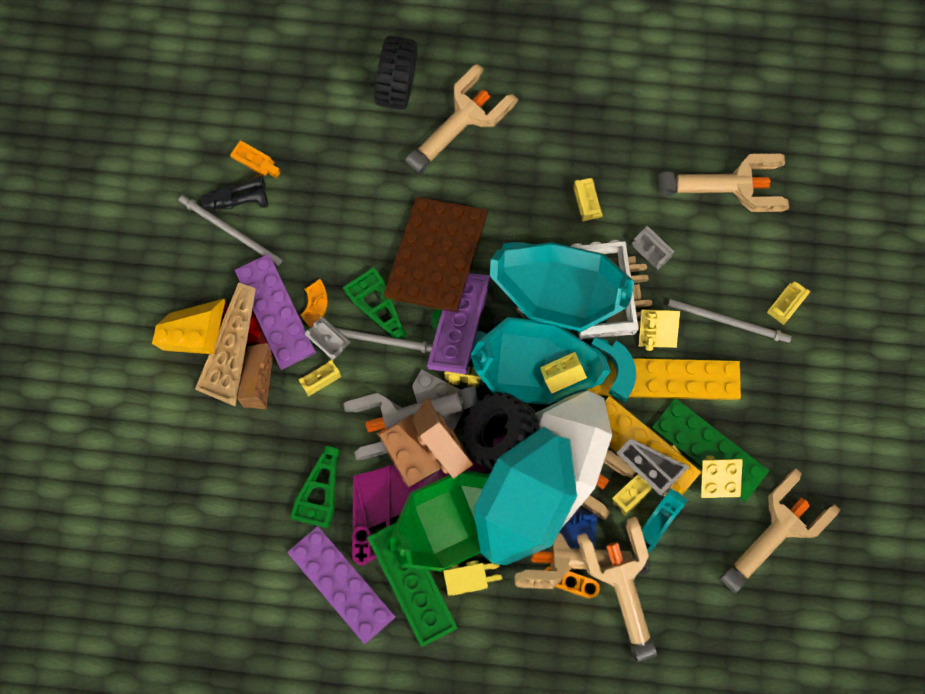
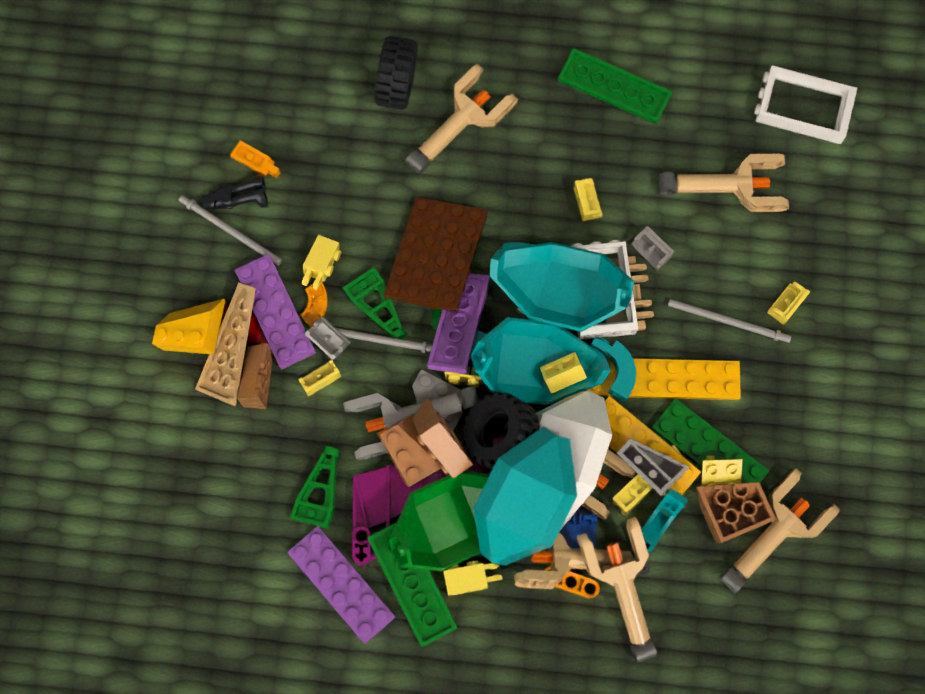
light yellow hinge [638,310,680,351] -> none
none -> light yellow hinge [302,235,341,290]
none -> green plate [558,48,673,125]
none -> medium nougat wedge [696,482,776,544]
none -> white door [754,66,857,144]

